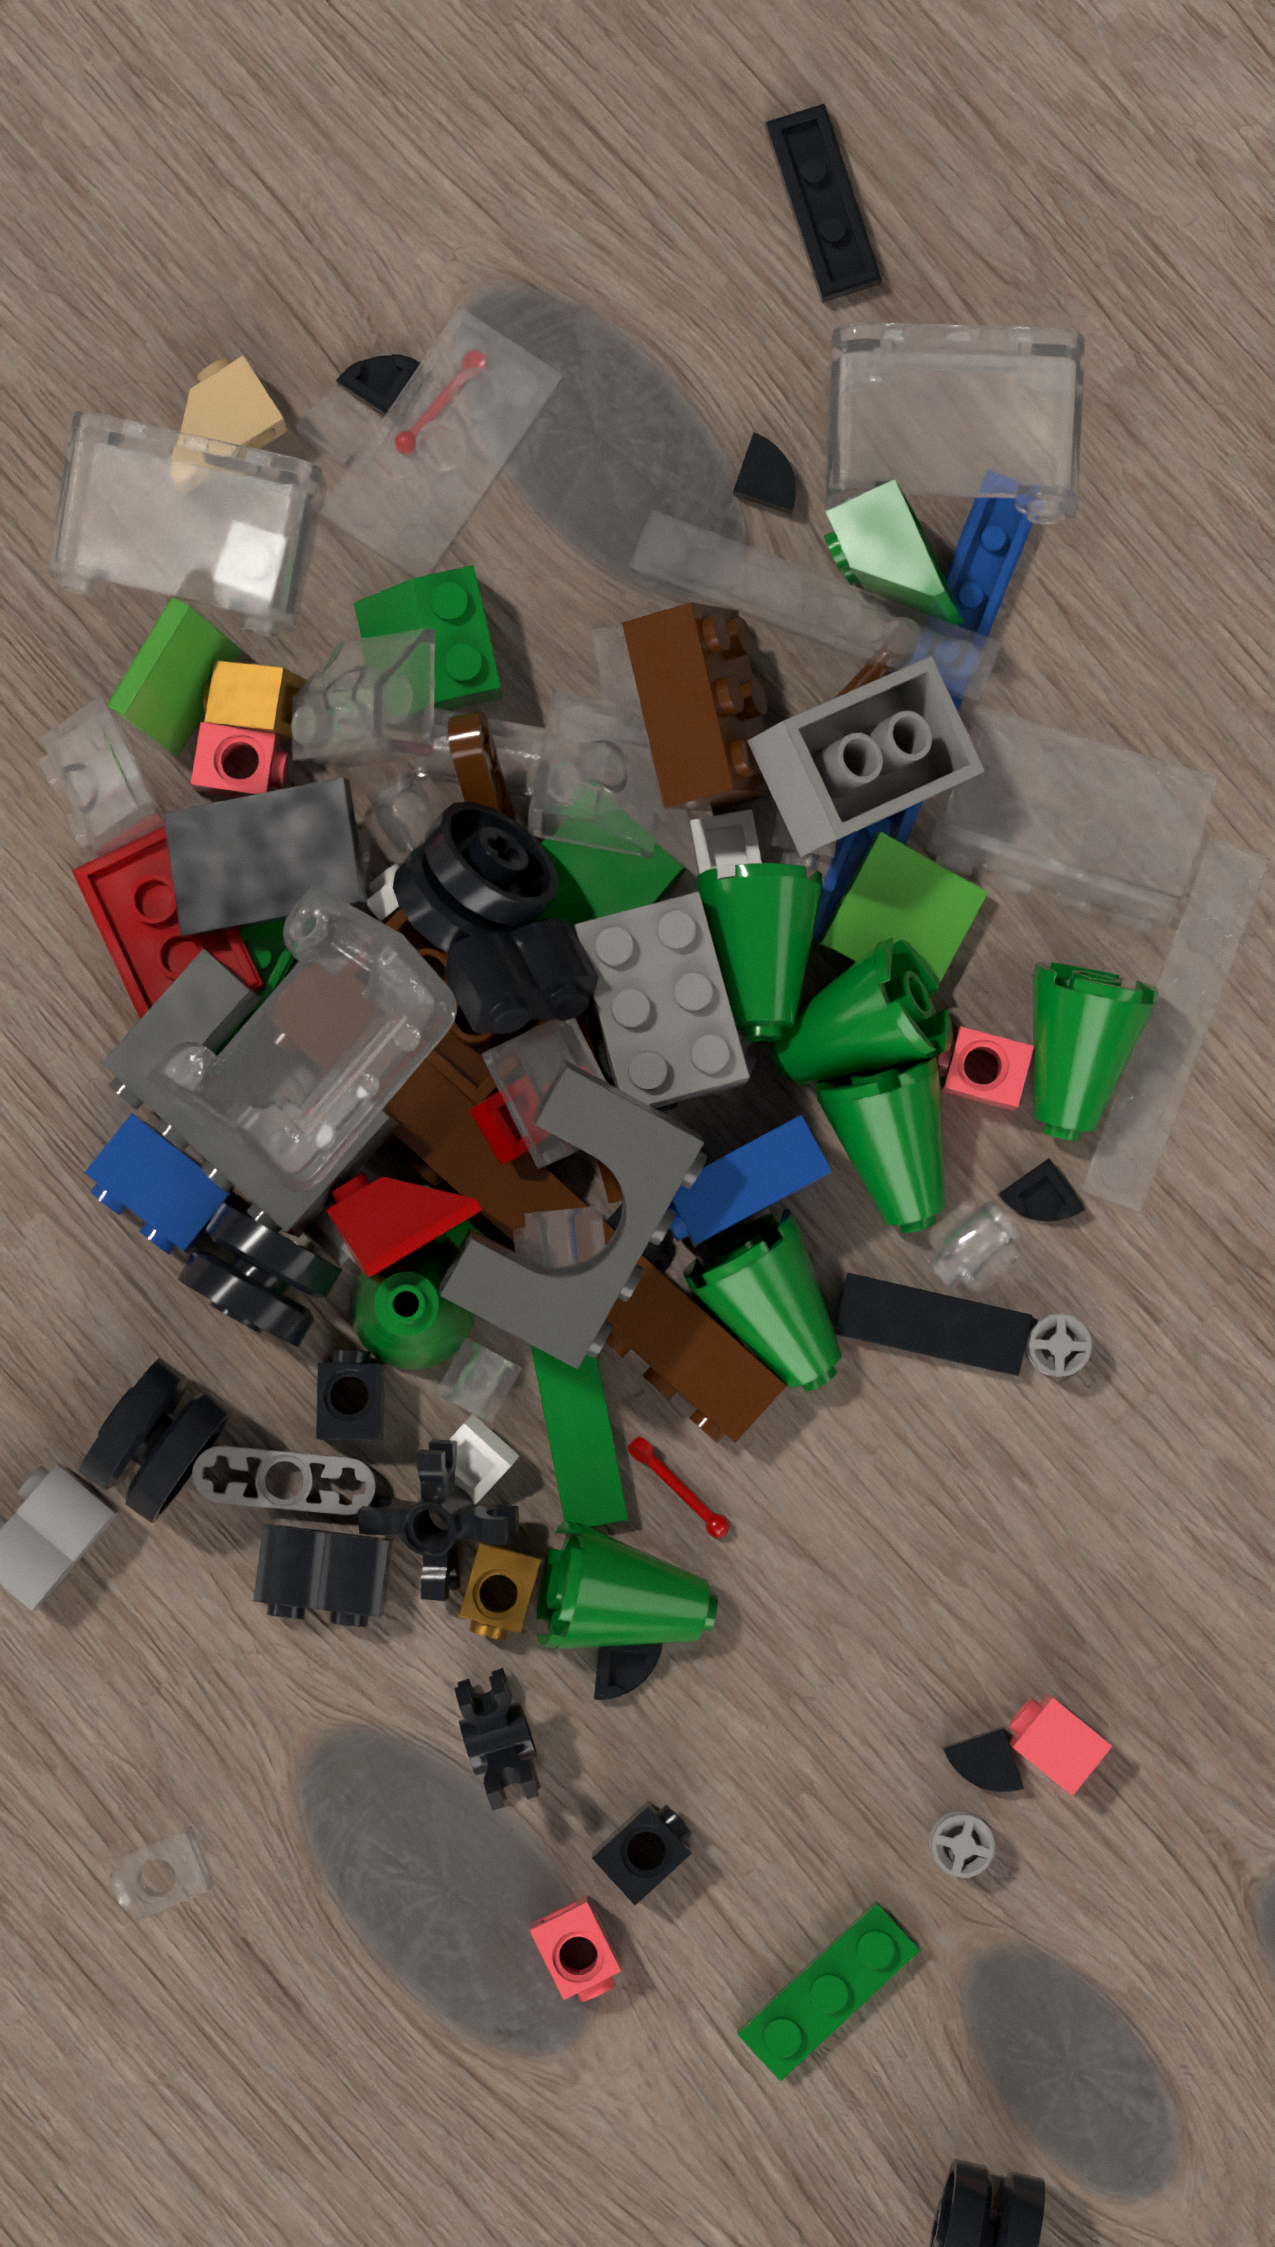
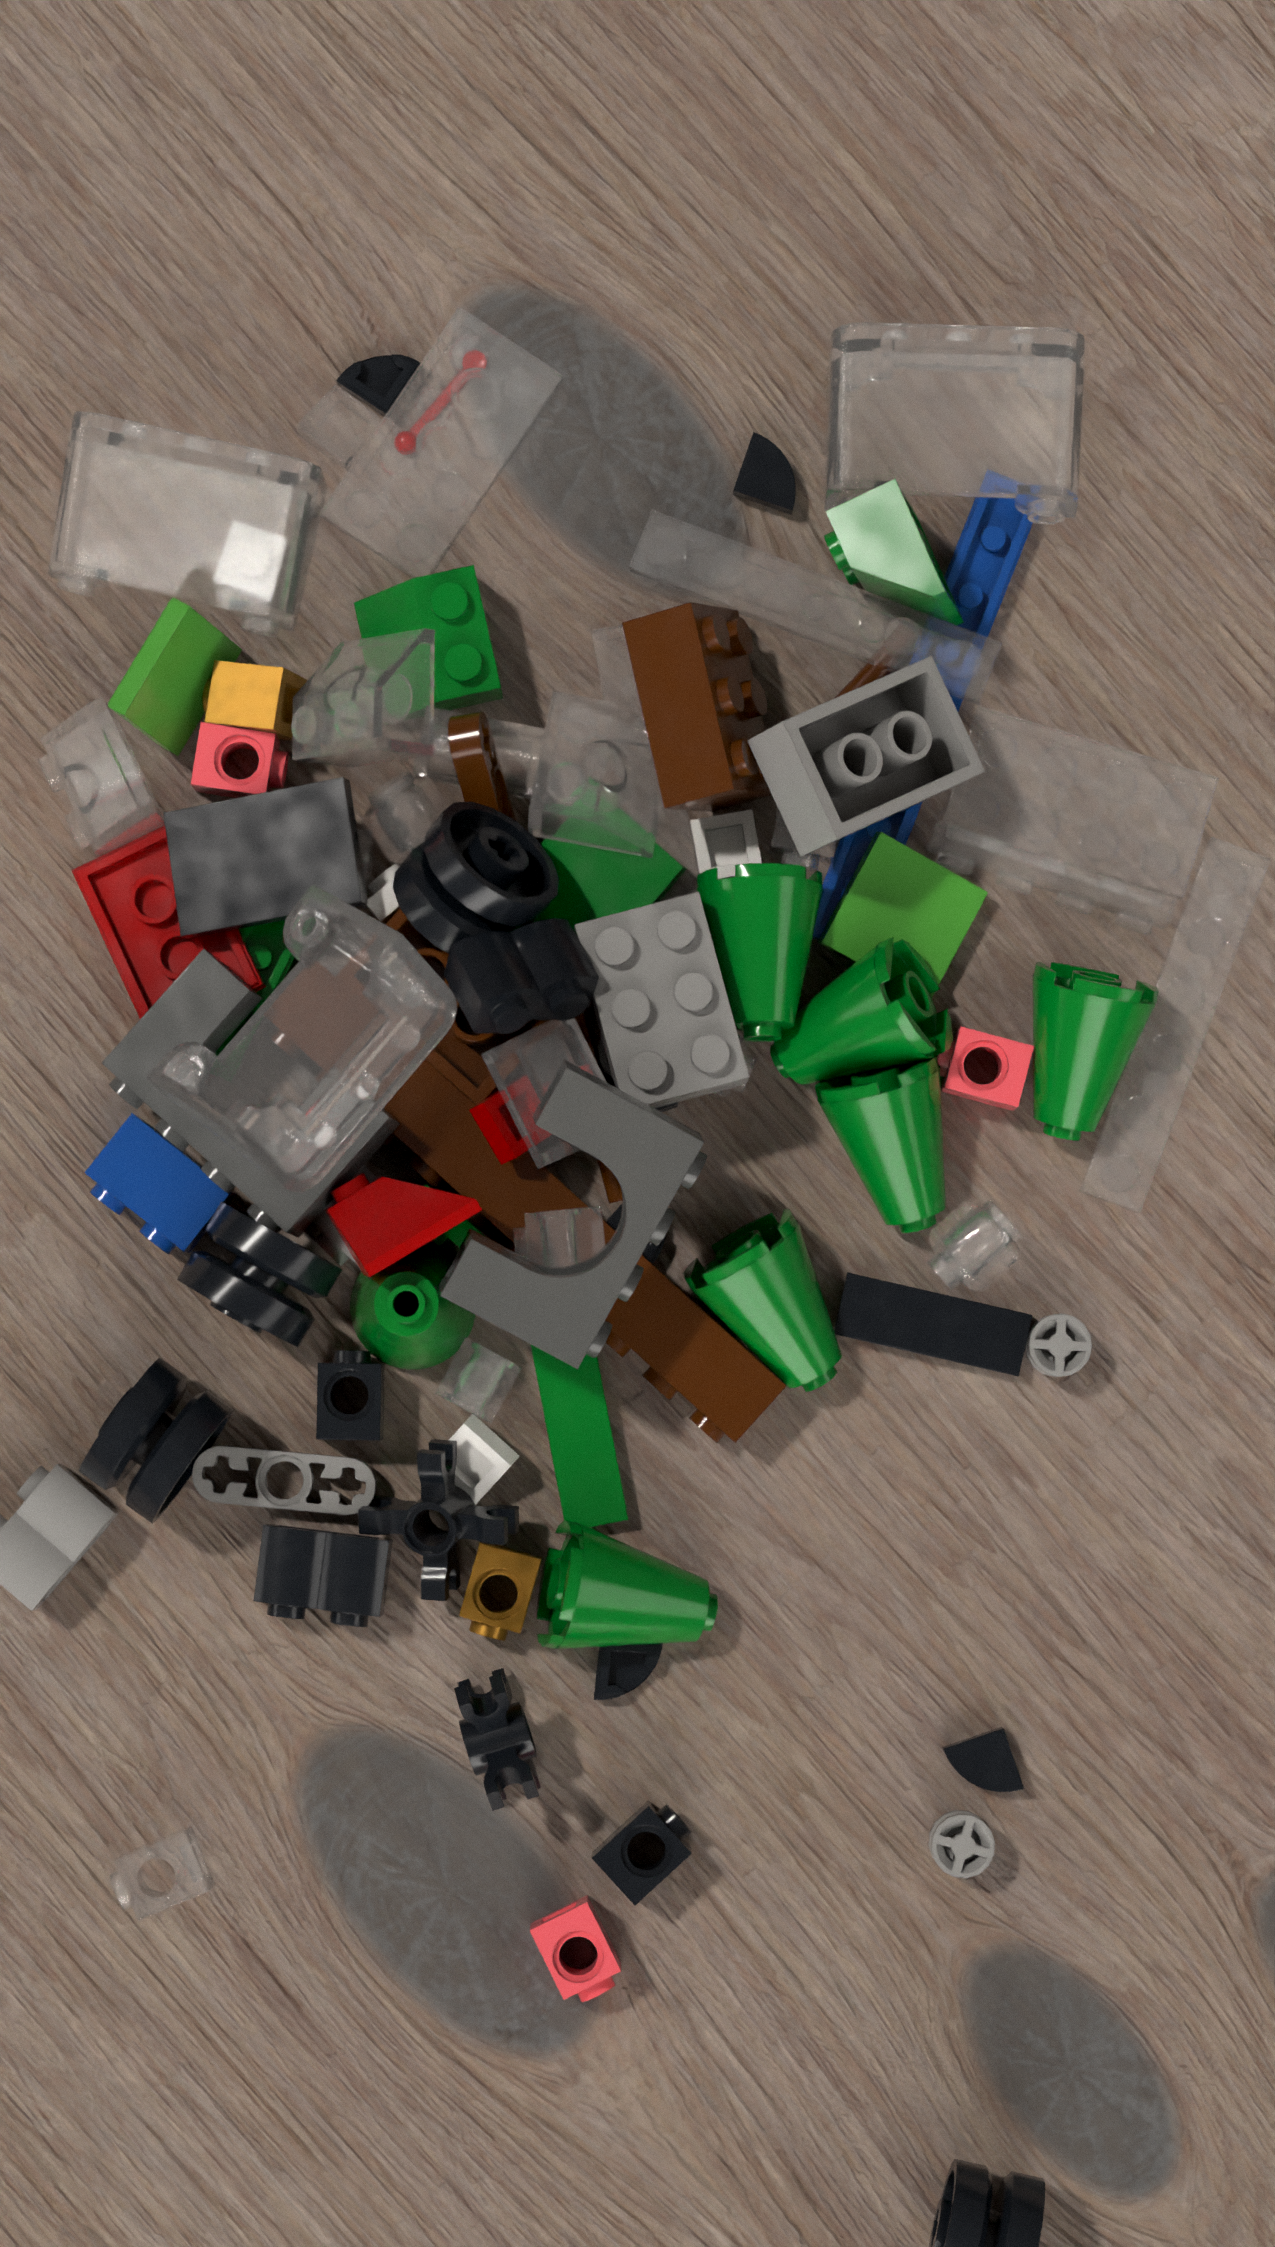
tan slope [171,355,288,497] -> none
red hinge [627,1436,730,1538] -> none
blue brick [668,1115,832,1248] -> none
green plate [737,1901,920,2082] -> none
black tile [765,103,882,303] -> none
black tile [997,1158,1086,1222] -> none
coral brick [1008,1694,1112,1796] -> none

